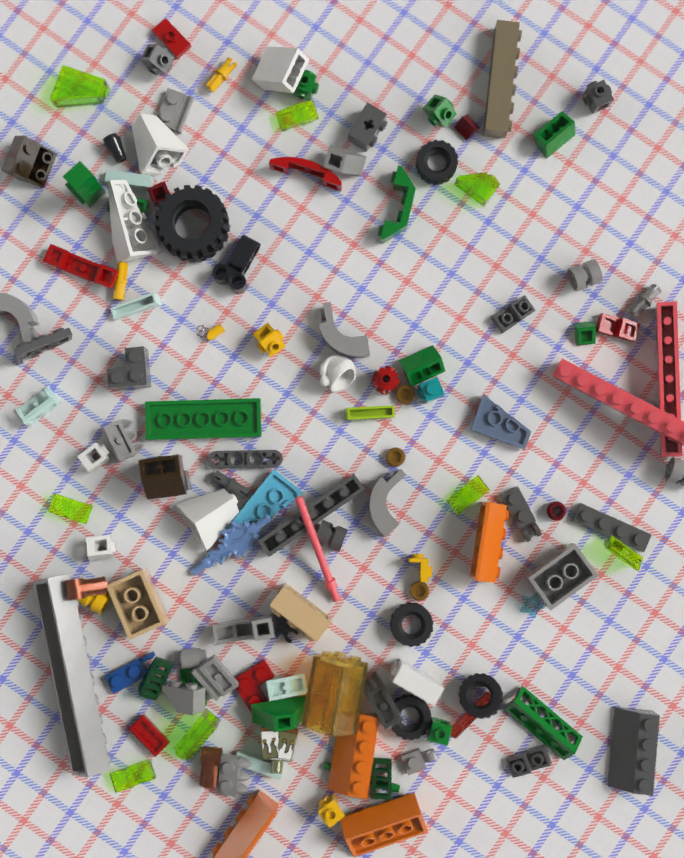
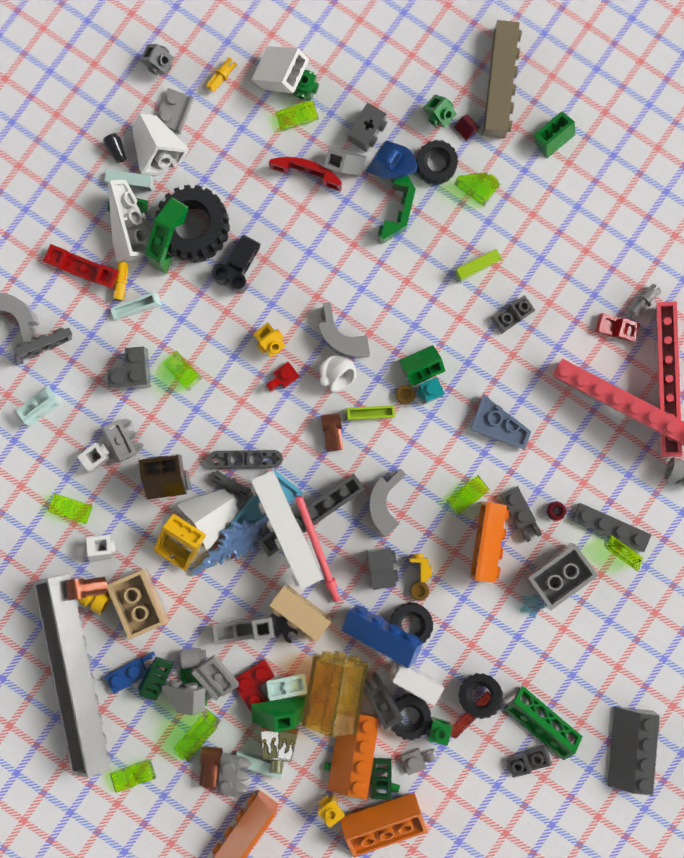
dark brown slope [1,135,57,188] -> none
clear neon green slope [50,65,110,108] -> none
green arch [62,161,106,207] -> none
red plate [129,714,170,757] -> none
green plate [145,398,262,440] -> none
dark red slope [147,181,170,206] -> none
red plate [152,18,191,59] -> none
arm [196,323,225,340] -> none
dark grey wheel [317,520,348,552] -> none
red brick [371,366,400,395] -> none
pearl gold tile [386,447,405,467] -> none
light grey wheel [567,259,603,292] -> none
green slope [574,321,596,346] -> none
dark grey brick [583,80,614,114] -> none
none -> green slope [145,198,189,274]
none -> yellow window [153,514,206,572]
none -> clear neon green slope [163,350,202,391]
none -> white brick [250,470,323,589]
none -> red plate [266,362,300,392]
none -> copper piece [321,413,343,452]
none -> blue brick [341,605,424,668]
none -> blue shield [366,140,417,179]
none -> dark grey brick [366,547,399,590]
none -> lime piece [454,249,502,282]

